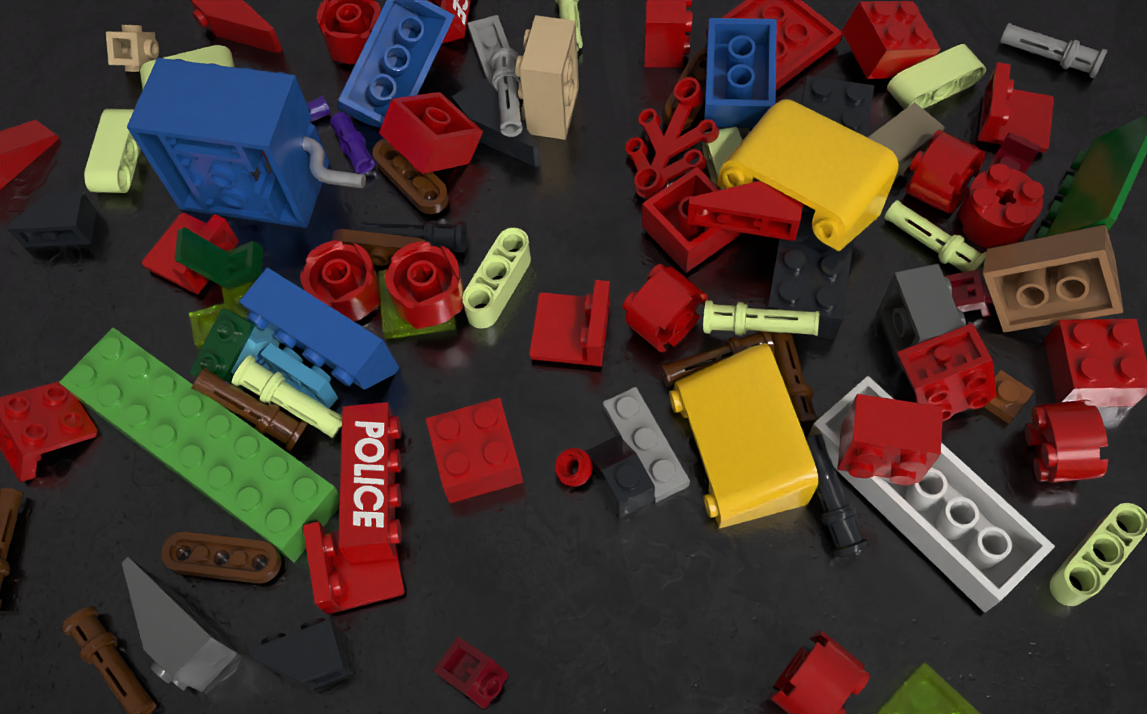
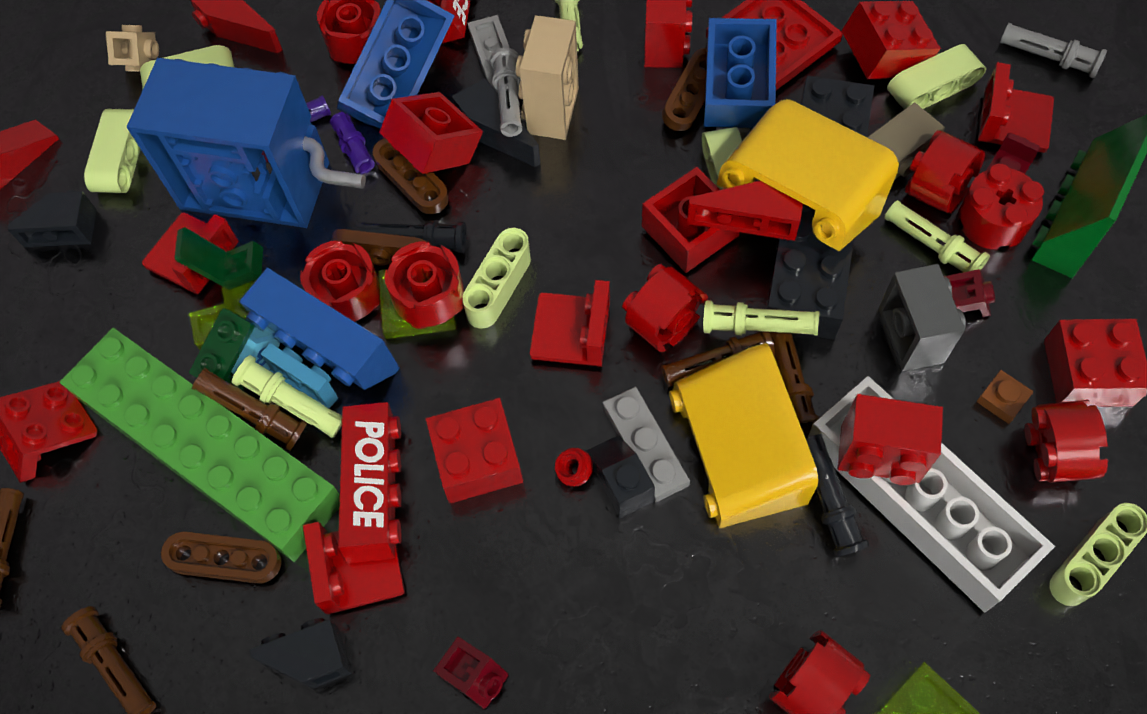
dark grey slope [122,557,238,692] -> none
red plant [625,77,719,199] -> none
red bracket [897,323,997,422] -> none
medium nougat slope [983,225,1123,332] -> none

